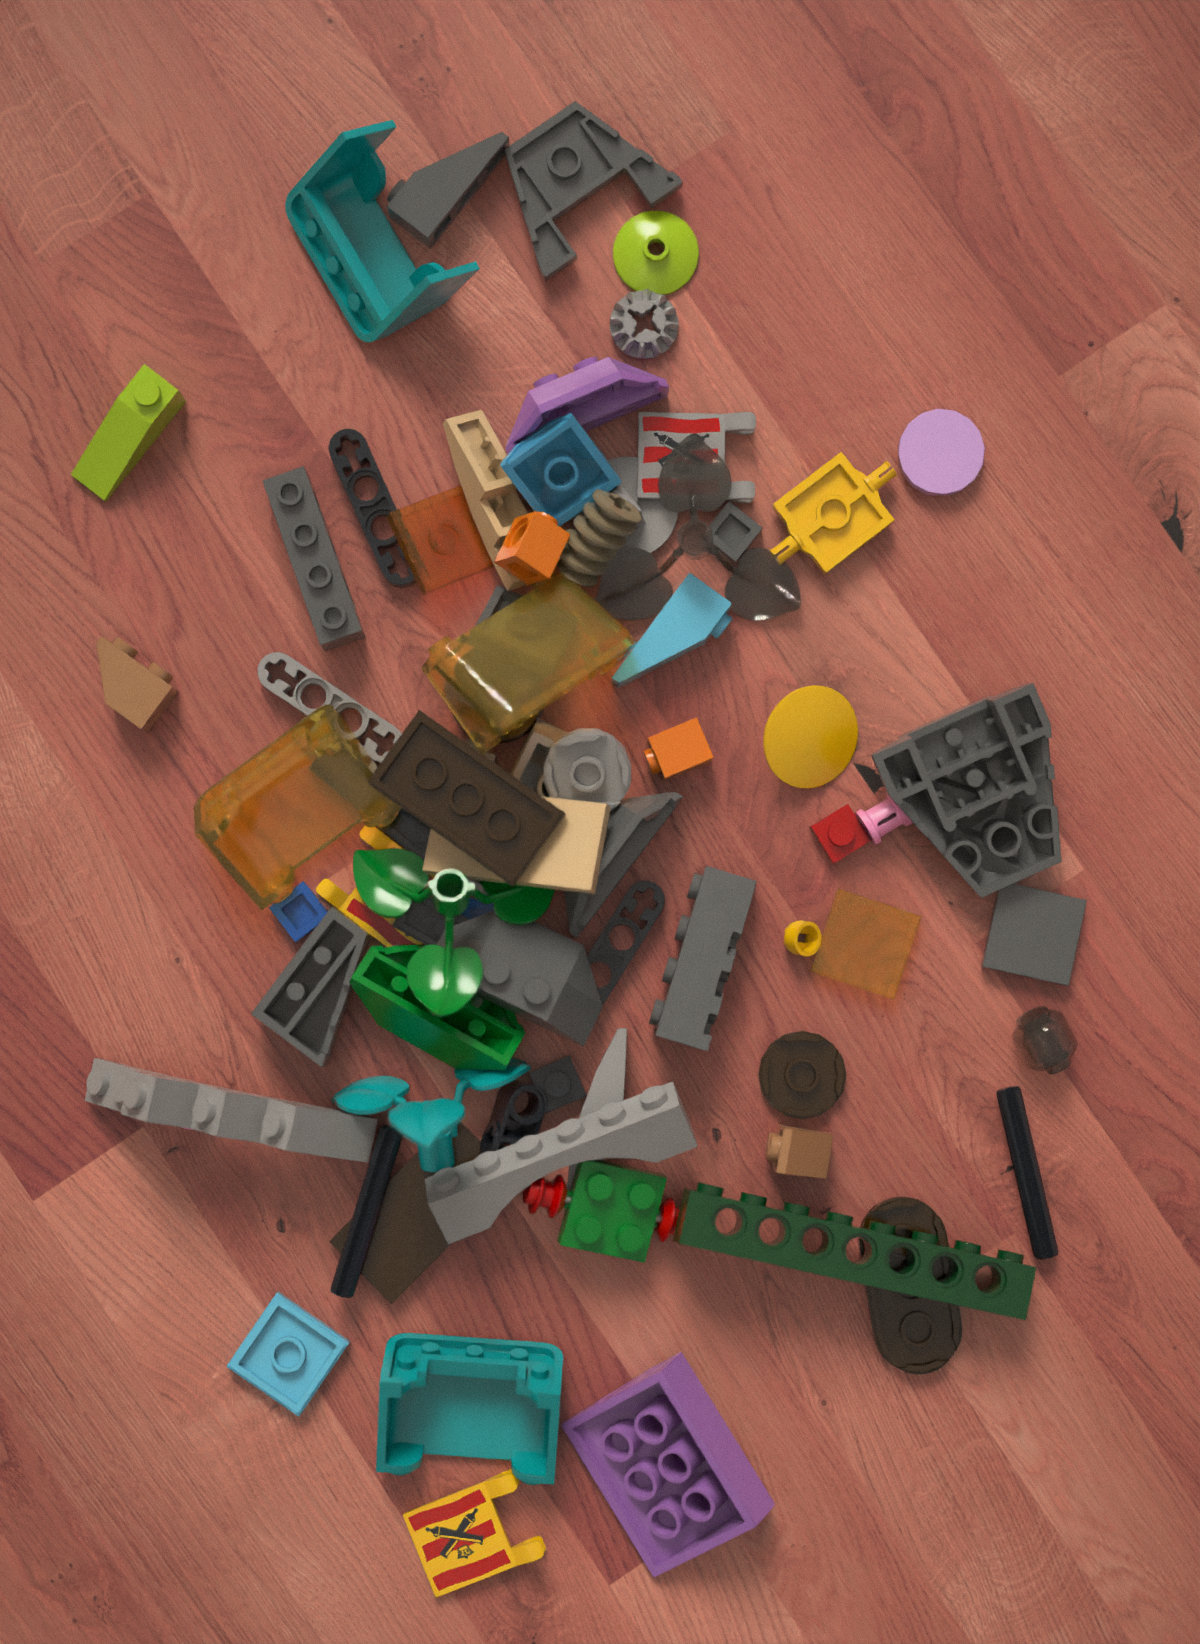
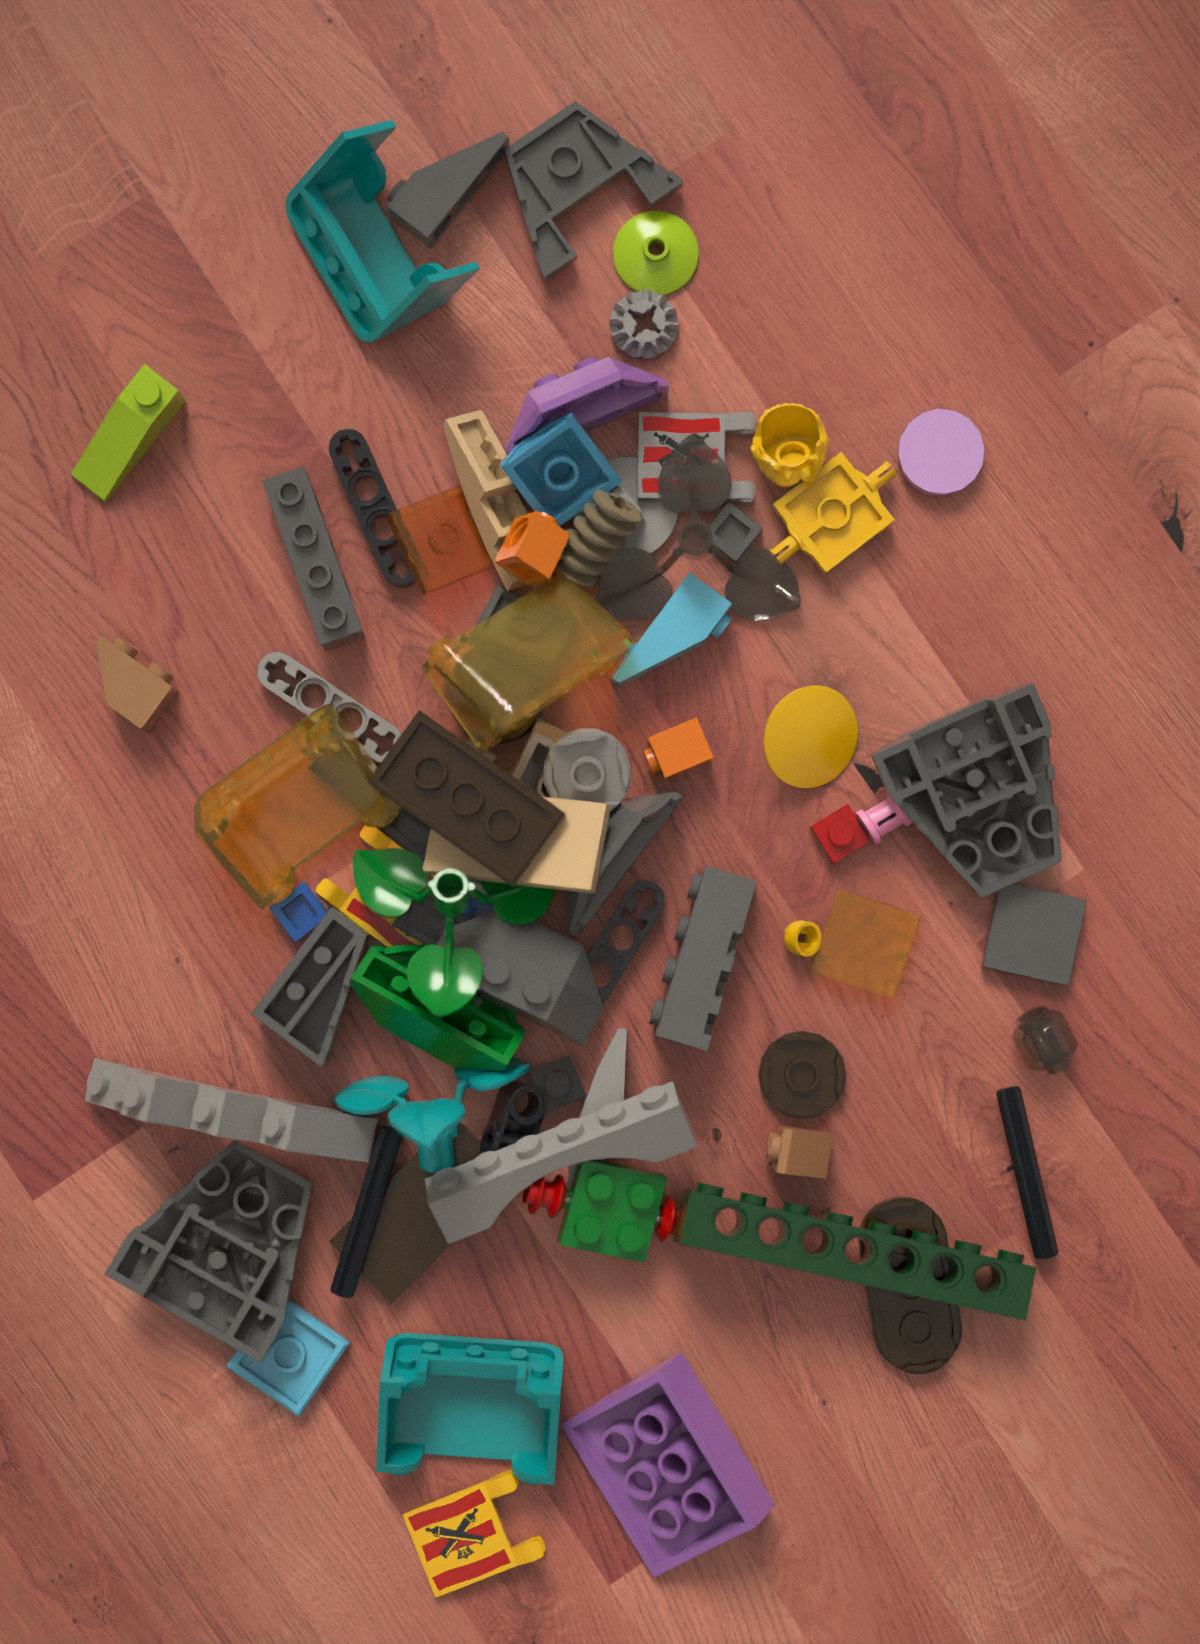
none -> dark grey wedge [104,1140,312,1363]
none -> yellow hair [750,403,830,487]

